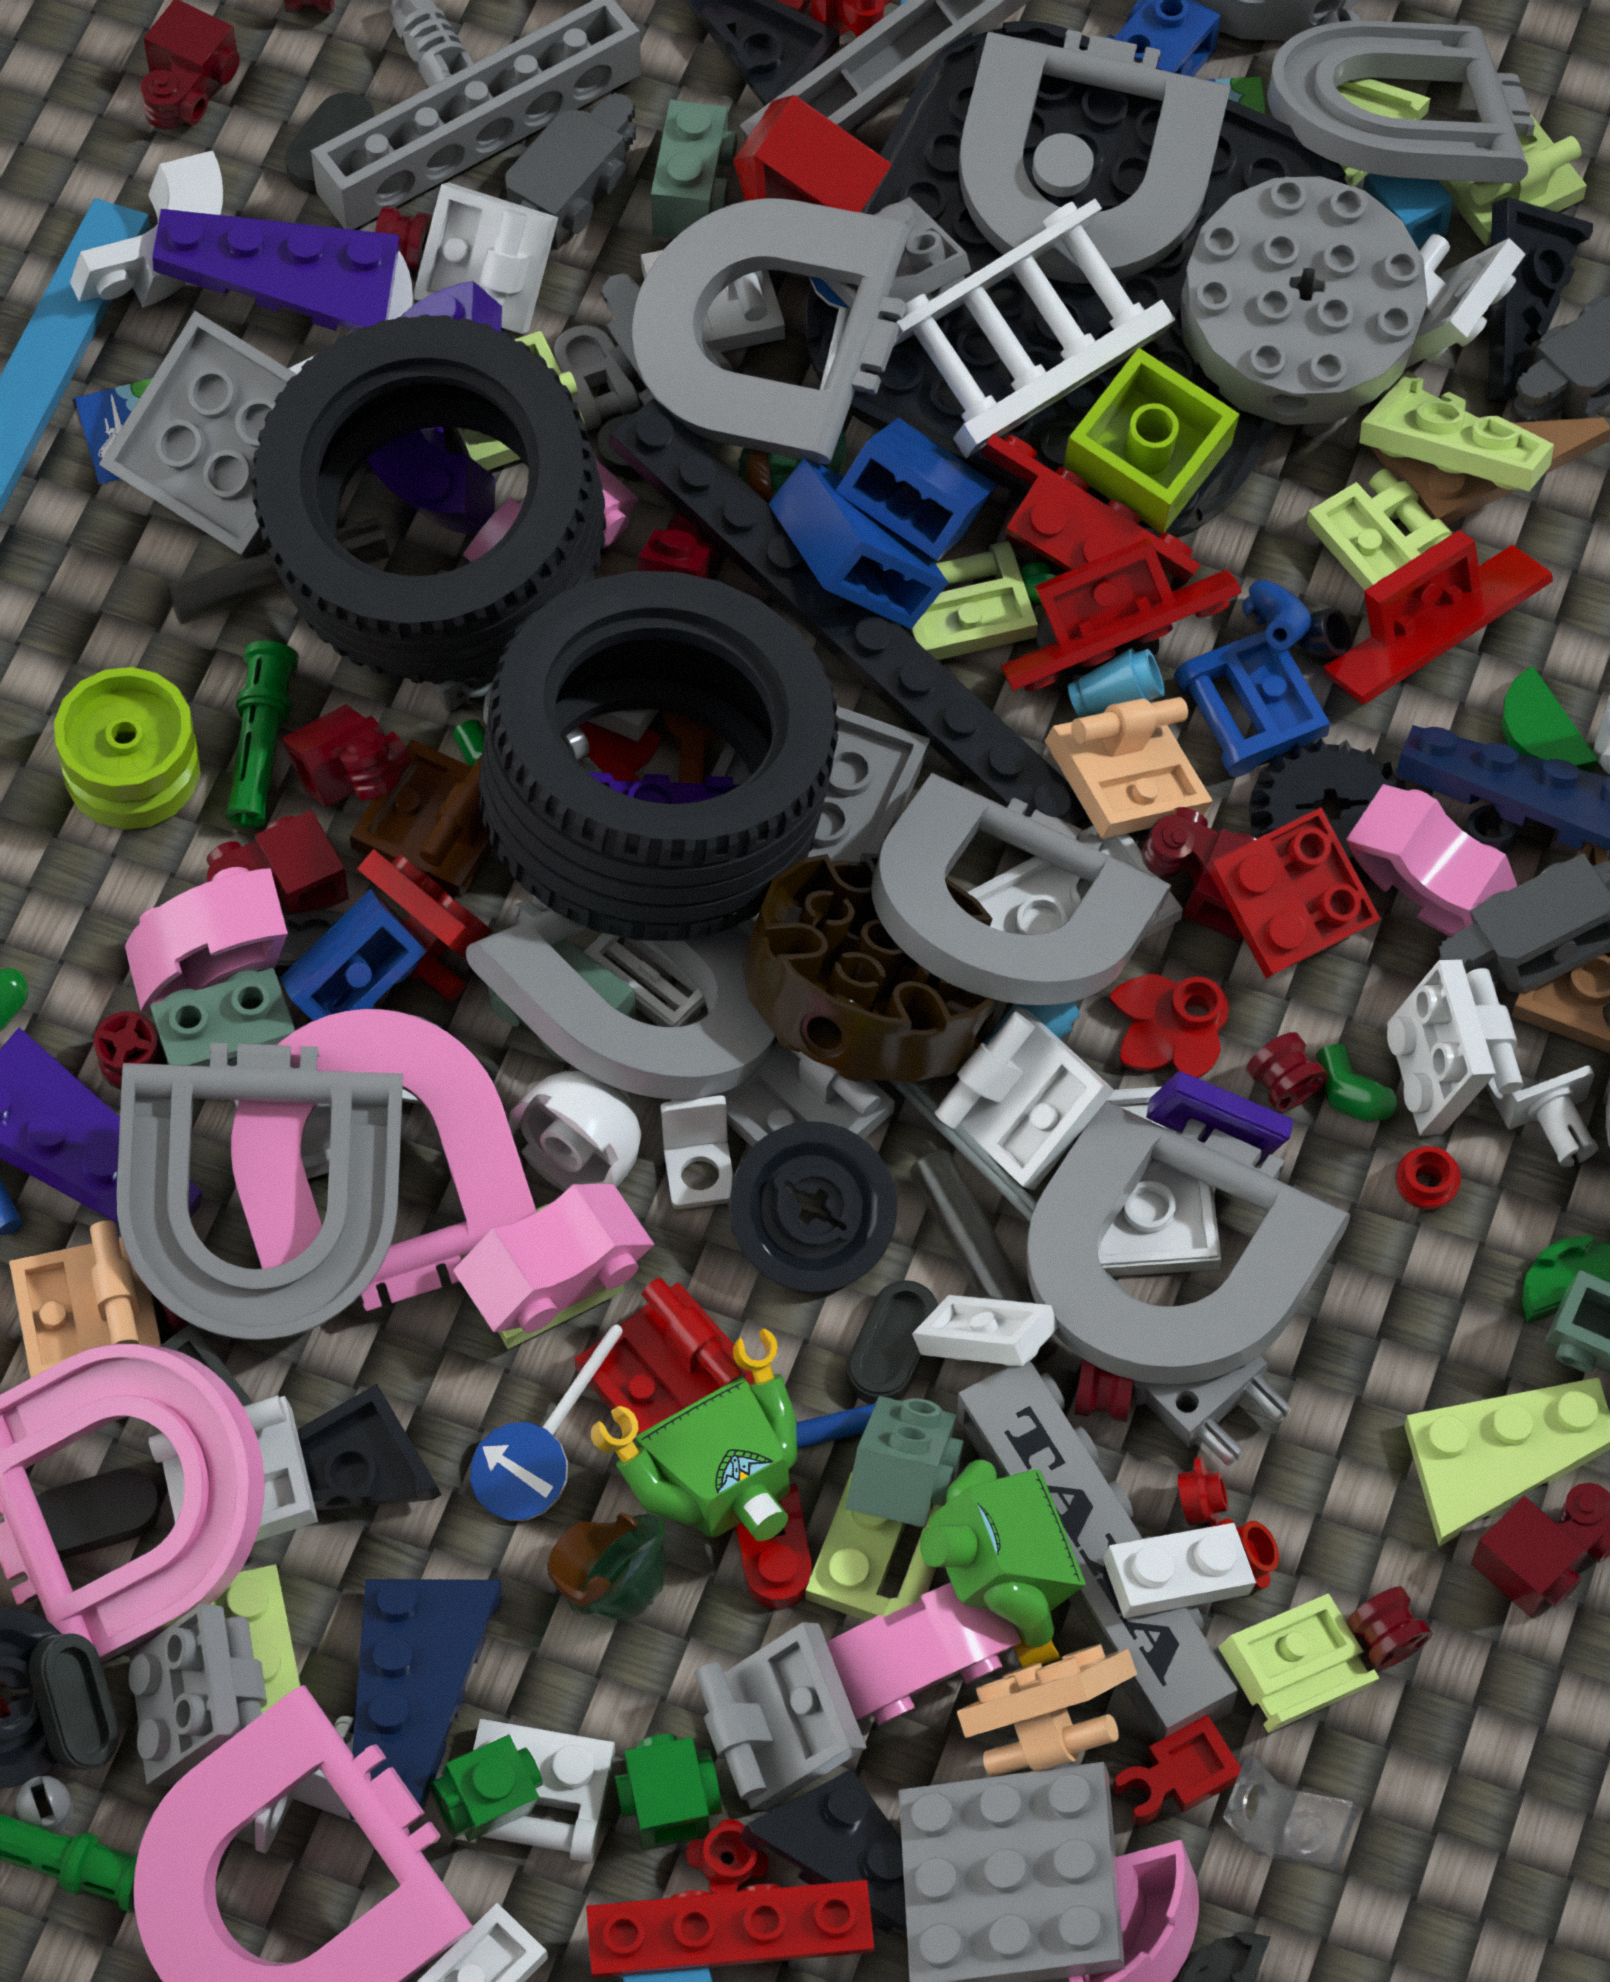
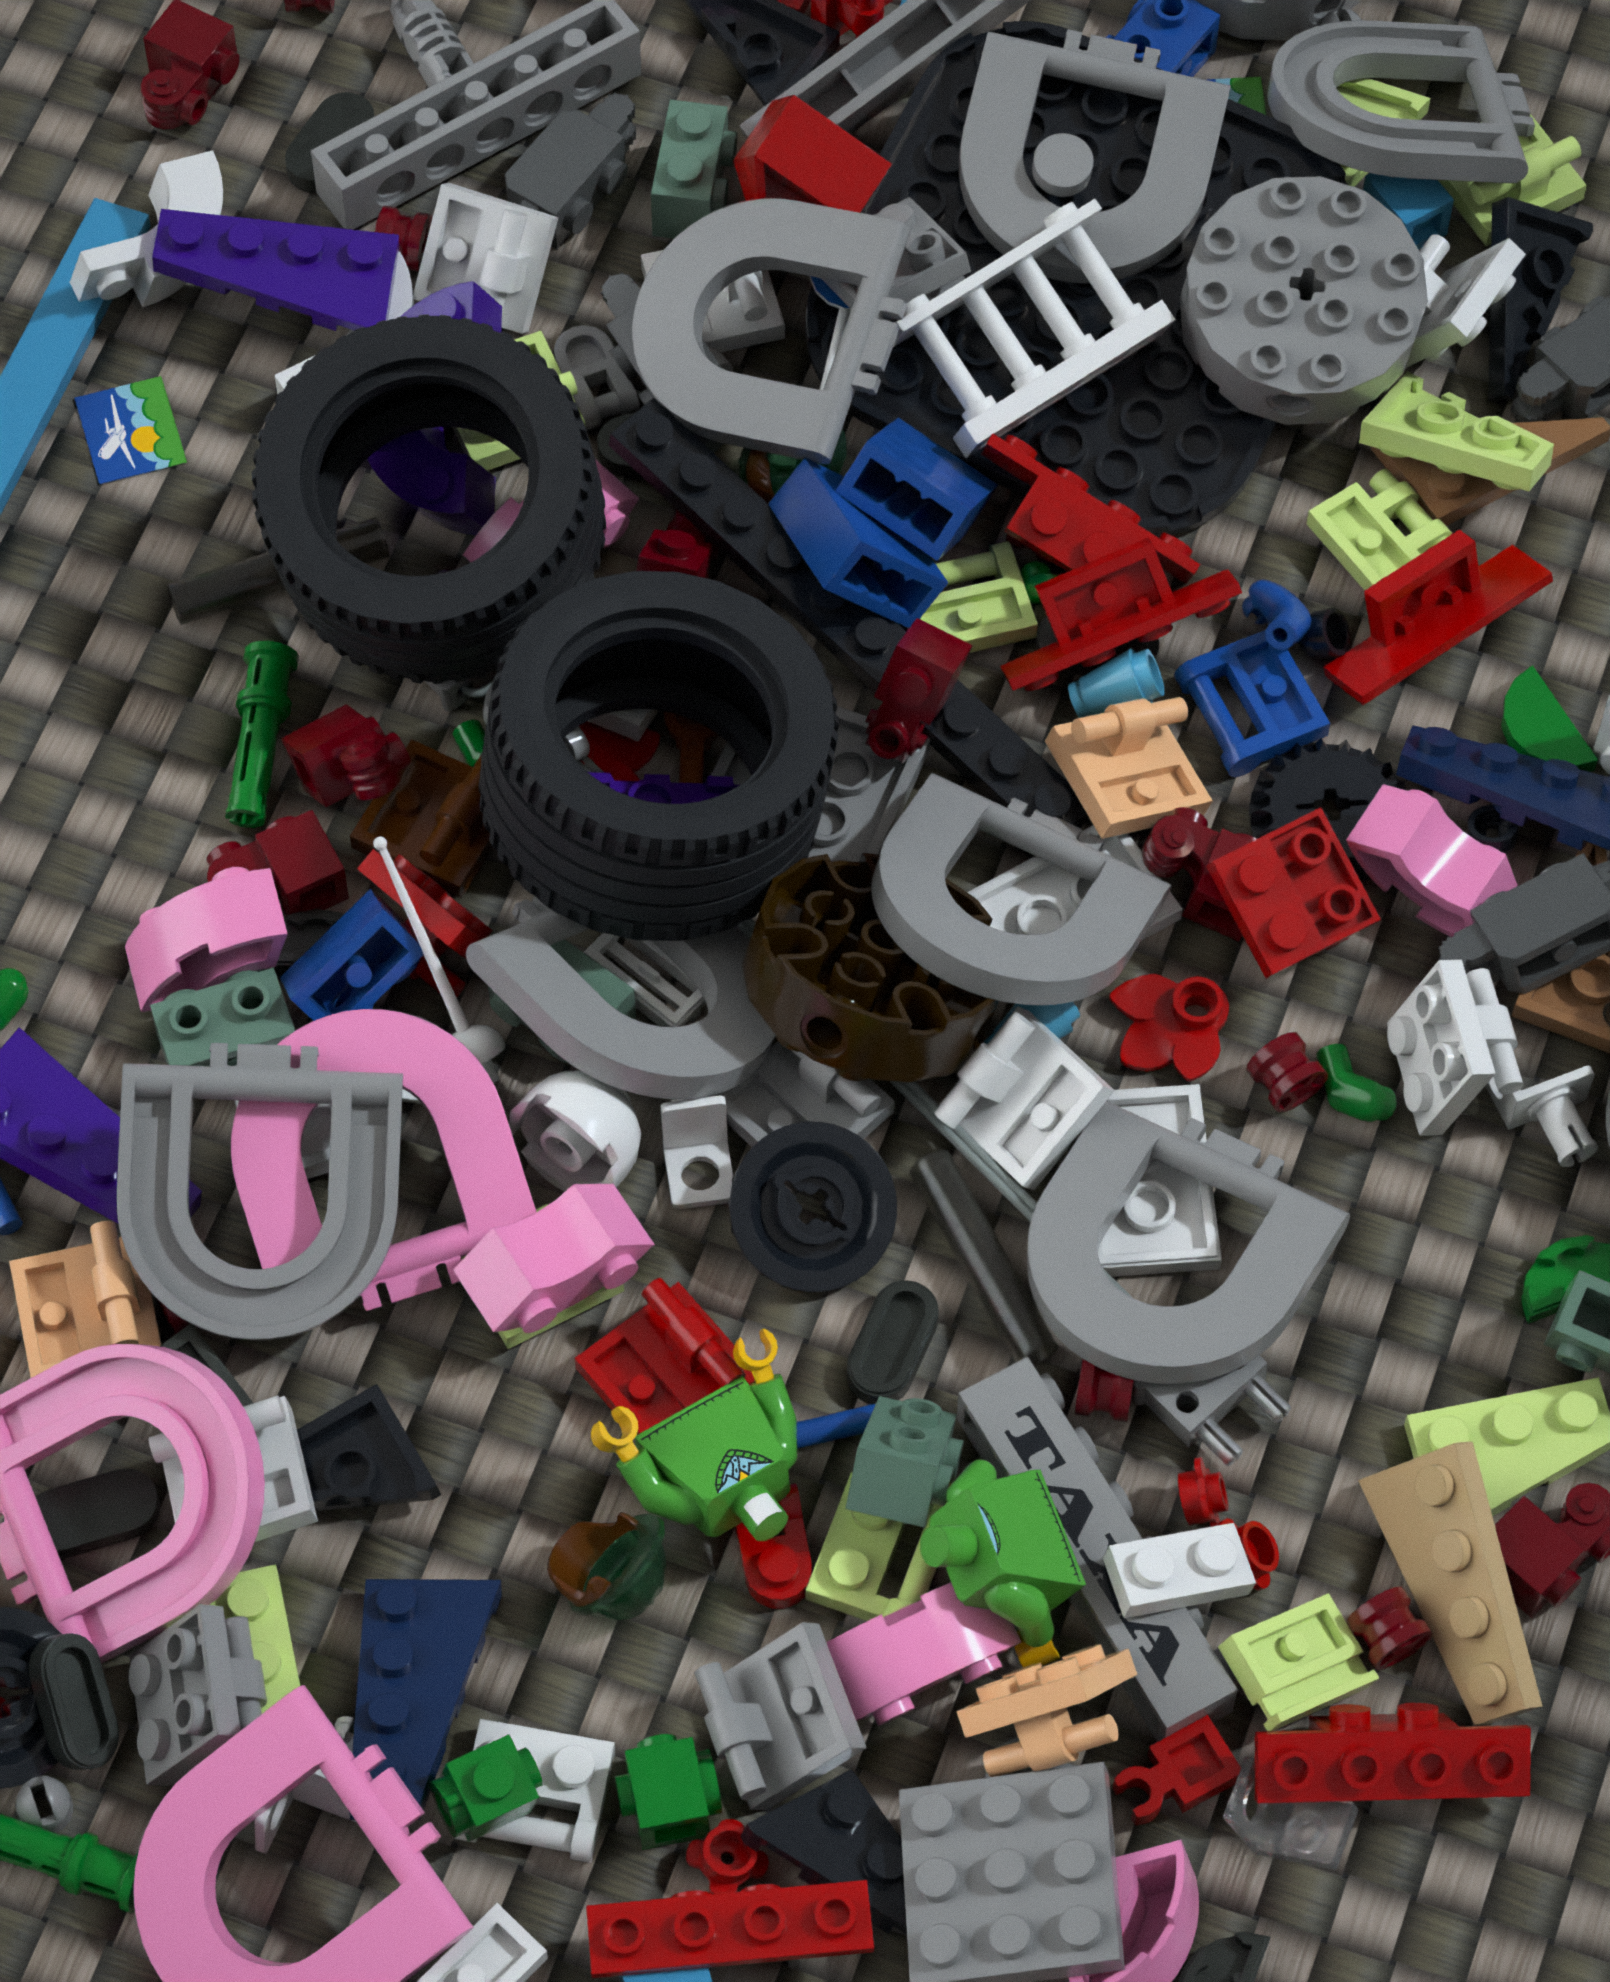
lime wheel [54,667,201,830] -> none
dark red wheel [93,1011,163,1090] -> none
light grey plate [99,311,297,560] -> none
blue piece [470,1325,622,1521] -> none
white plate [912,1295,1059,1366] -> none
lime brick [1063,347,1240,533] -> none
dark purple tile [1146,1071,1293,1166] -> none
red plate [1395,1146,1461,1210] -> none
none -> white sword [373,837,506,1084]
none -> dark red brick [865,618,973,764]
none -> red bracket [1255,1703,1531,1804]
none -> tan wing [1358,1442,1543,1725]

